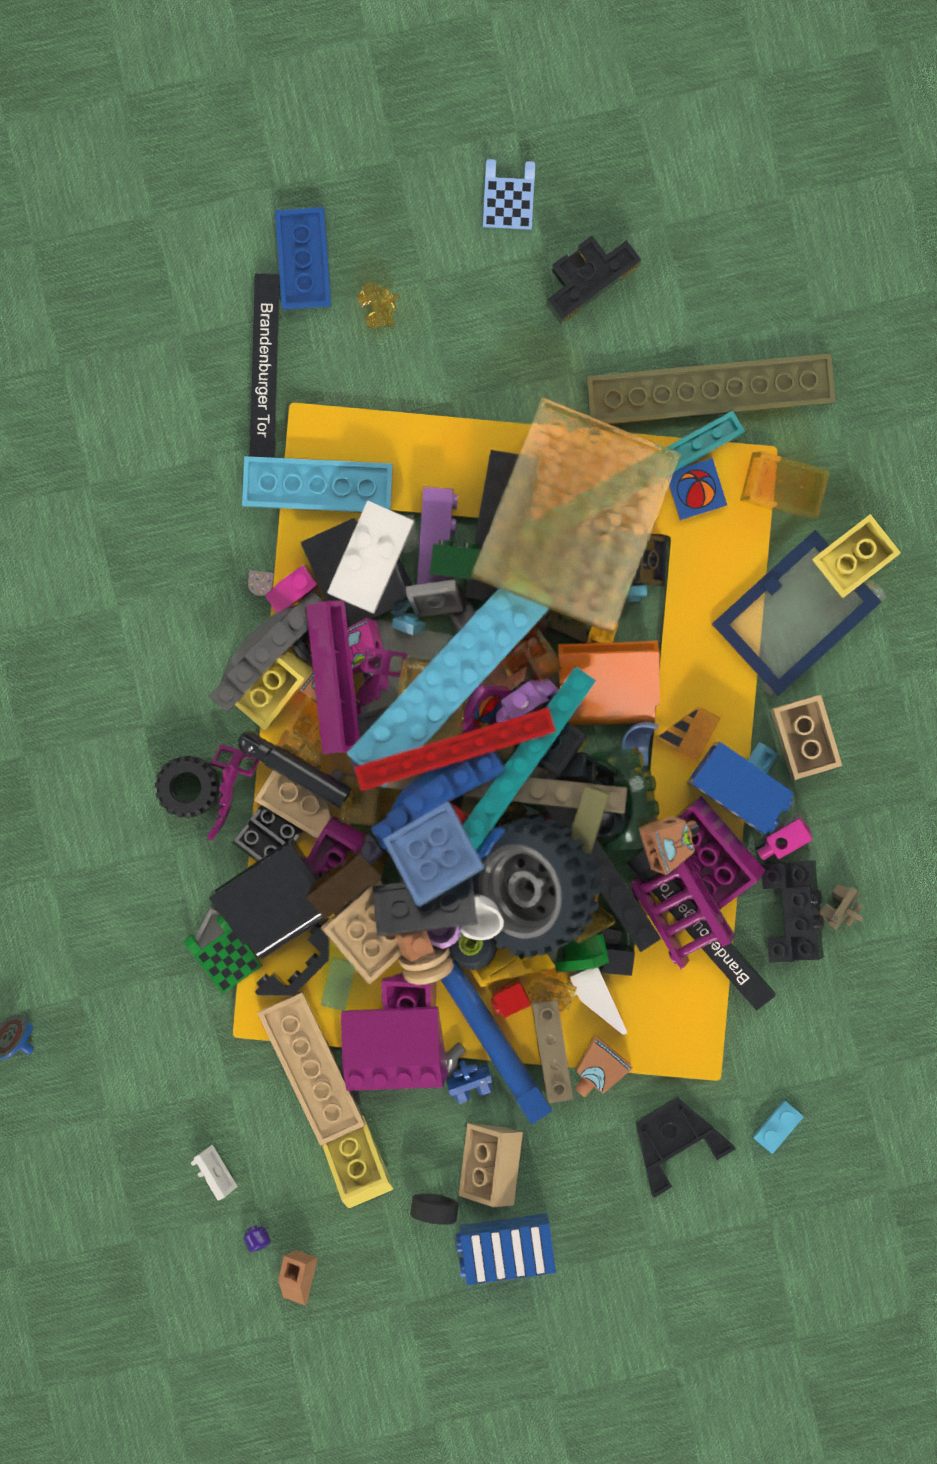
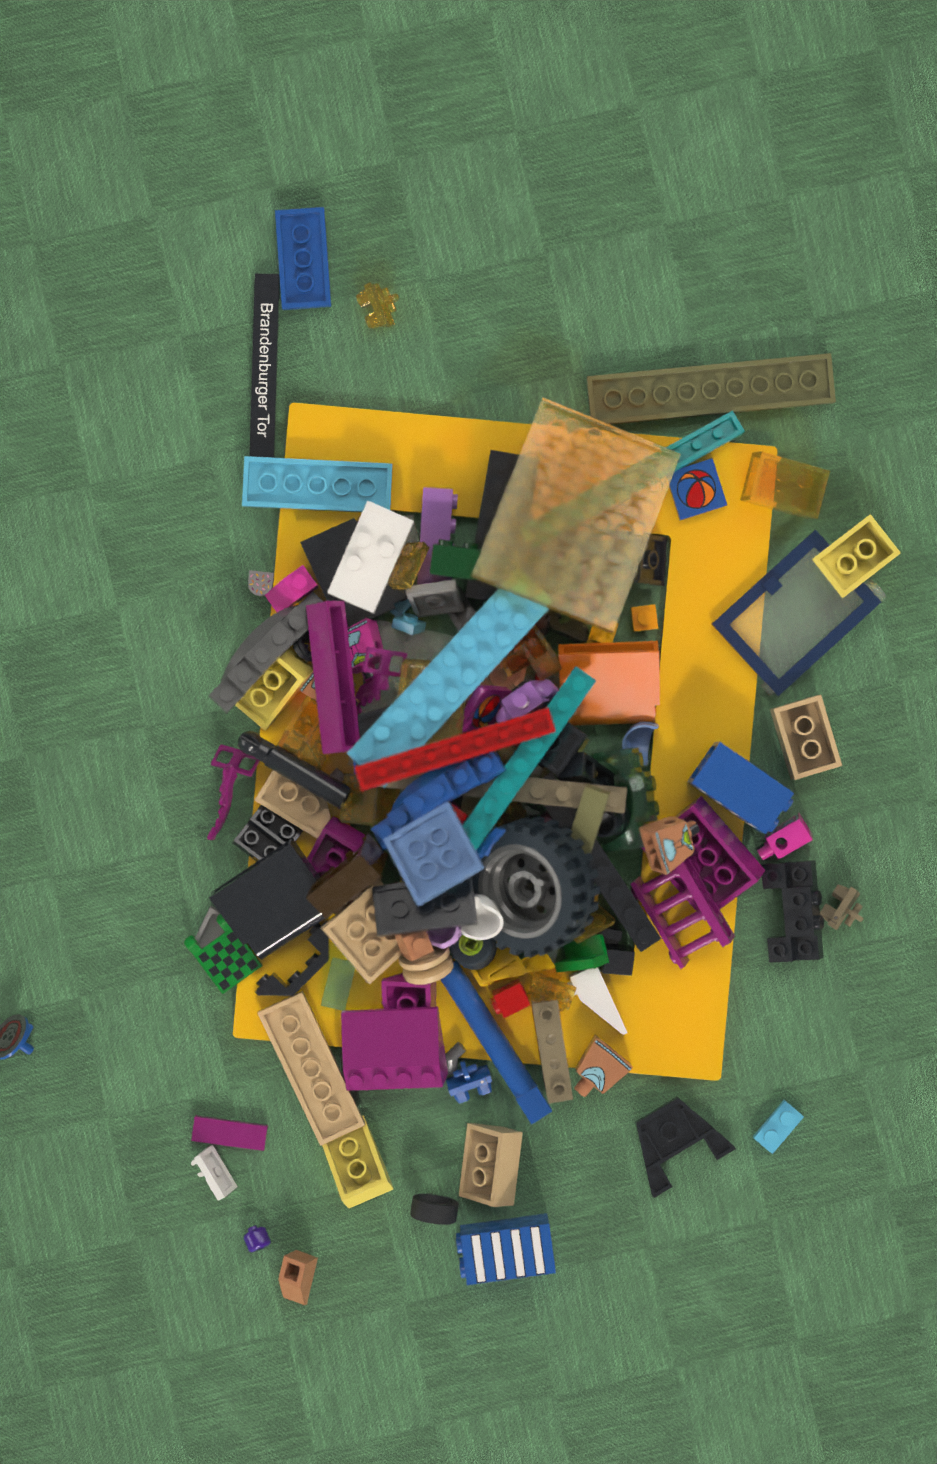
black tyre [155,756,220,818] -> none
light blue flag [483,159,535,230] -> none
black piece [546,235,641,324] -> none
medium azure plate [620,585,647,602] -> none
black tile [627,847,776,1011] -> none
clear yellow wing [655,706,720,761] -> none
medium azure plate [748,742,778,774] -> none
none -> magenta tile [191,1115,268,1151]
none -> clear yellow plate [388,542,430,589]
none -> light orange plate [630,604,658,632]

